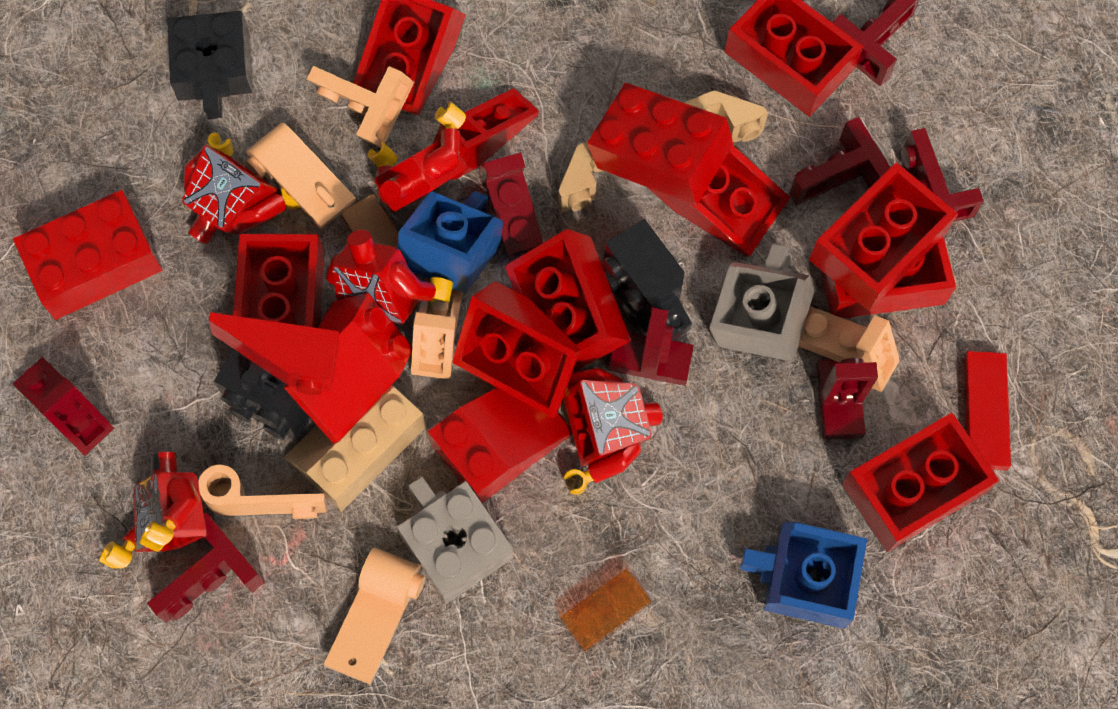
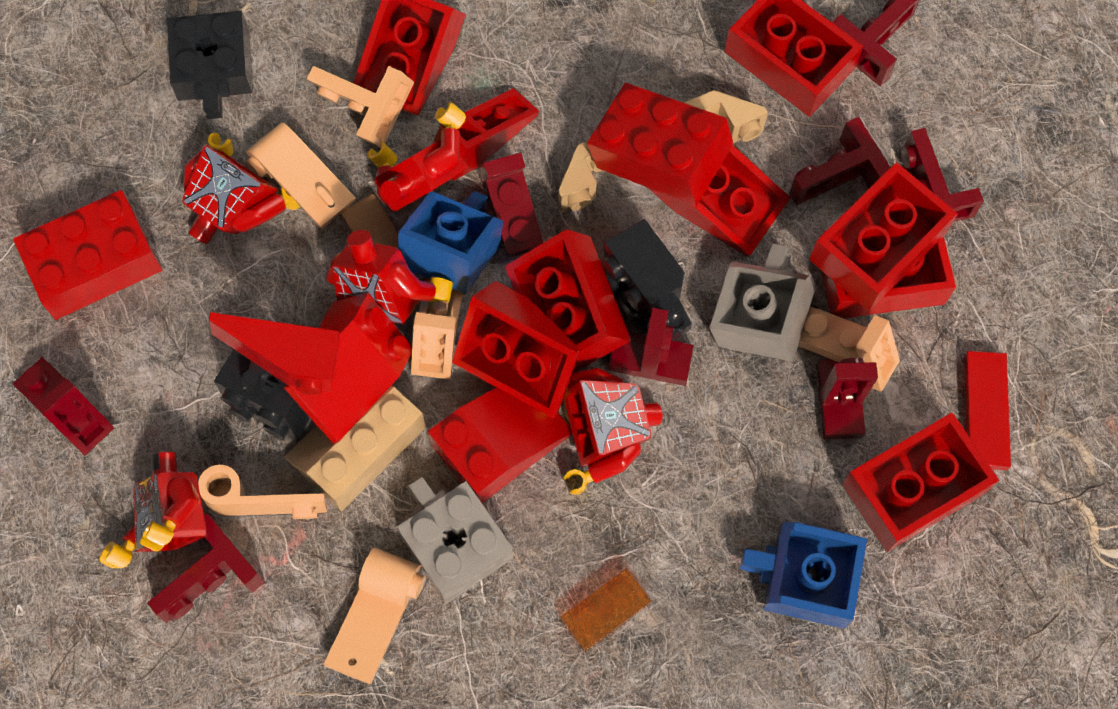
red brick [233,234,325,328] -> none

